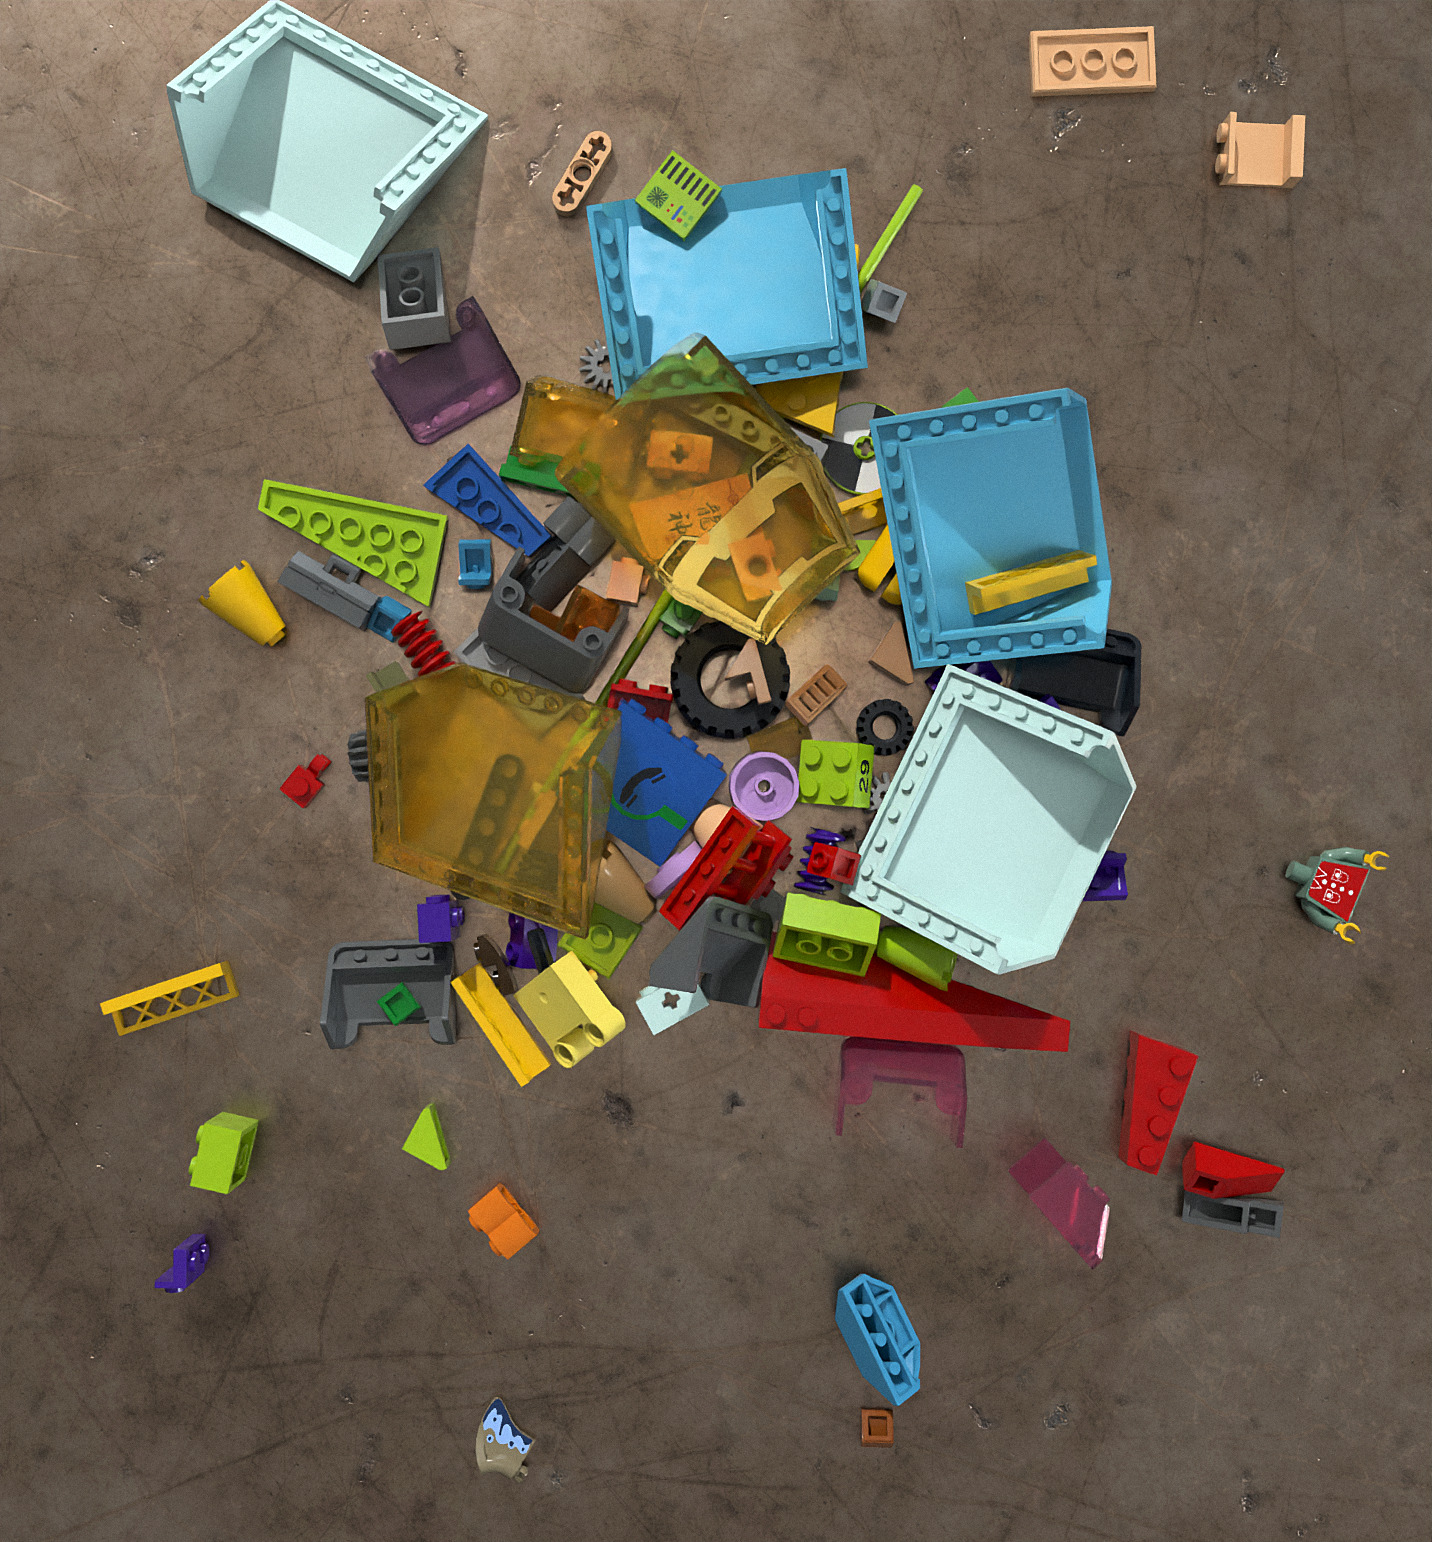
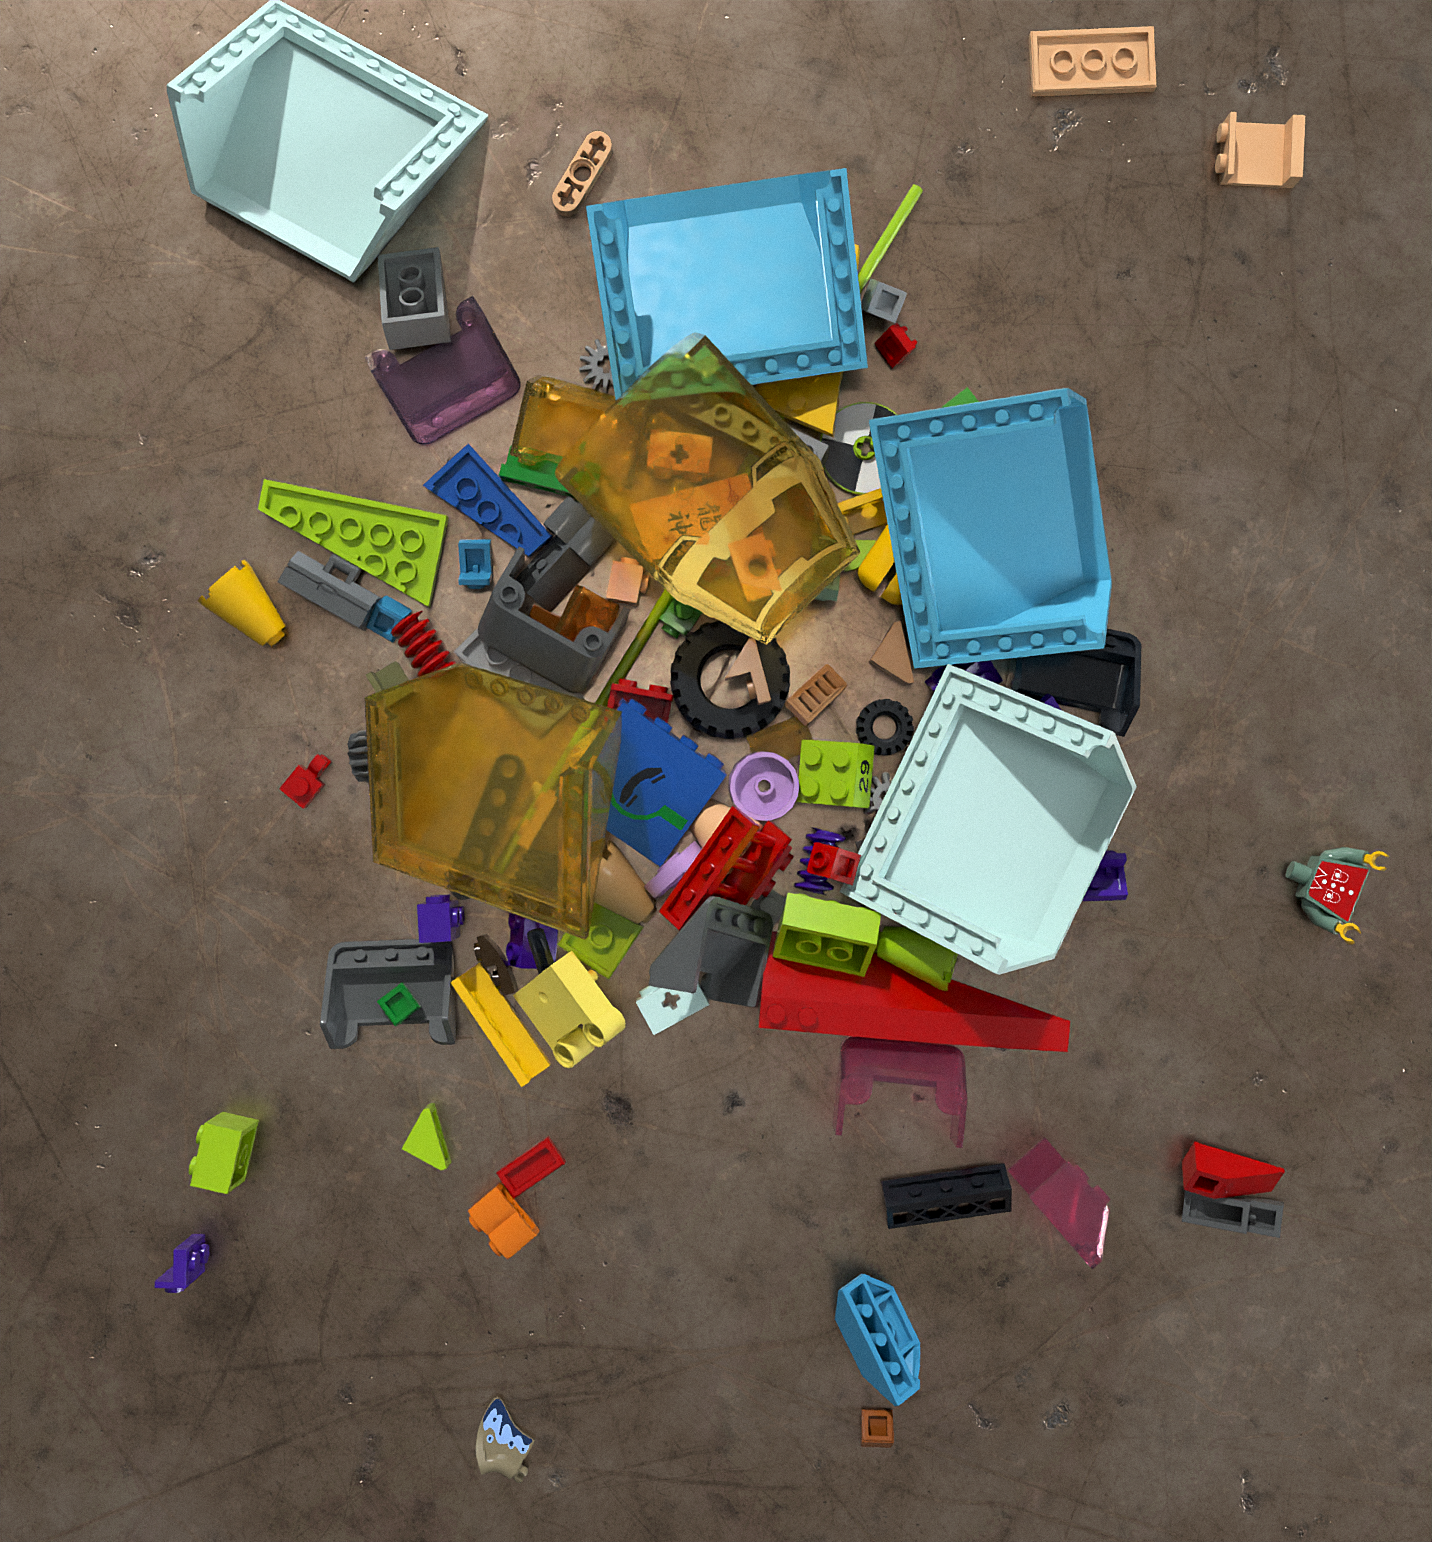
yellow fence [100,961,240,1036] -> none
lime tile [635,150,722,241] -> none
yellow fence [965,550,1097,615] -> none
red wedge [1118,1030,1199,1176] -> none
none -> red tile [496,1136,566,1199]
none -> red tile [874,322,917,368]
none -> black fence [881,1163,1012,1229]

